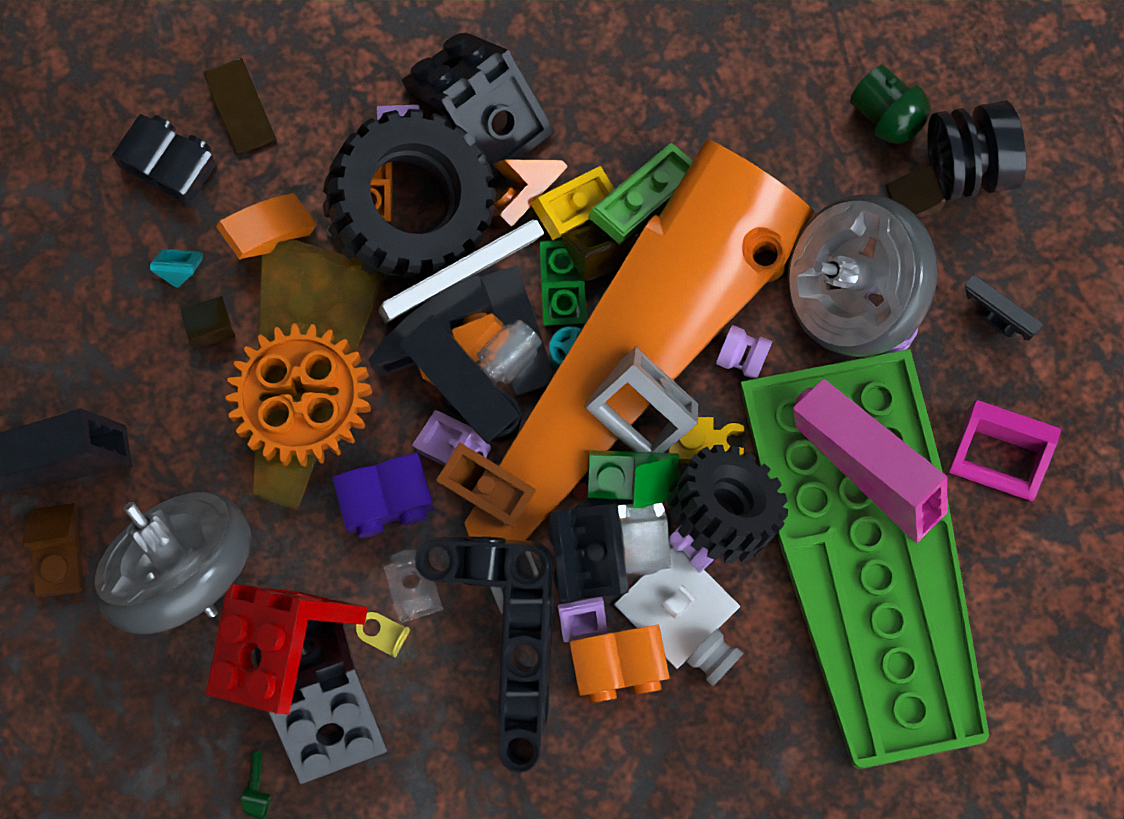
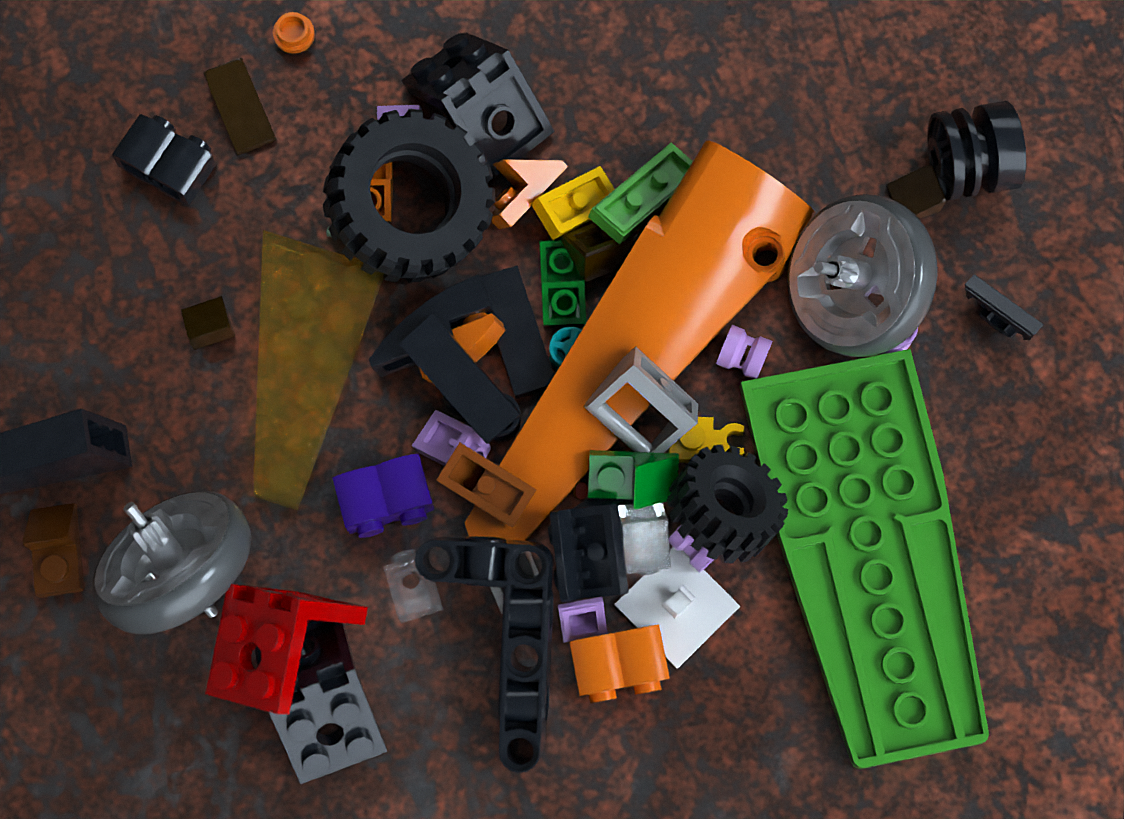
teal slope [150,249,203,288] -> none
orange slope [216,193,317,259] -> none
orange gear [225,323,372,467] -> none
dark green hand [241,751,272,819] -> none
light yellow piece [356,612,410,658] -> none
white tile [378,219,544,325] -> none
clear brick [477,319,542,384] -> none
light grey wheel [686,629,744,687] -> none
dark pink slope [793,378,948,543] -> none
dark green piece [850,65,931,144] -> none
dark pink tile [948,400,1061,502] -> none
none -> orange plate [273,12,315,54]

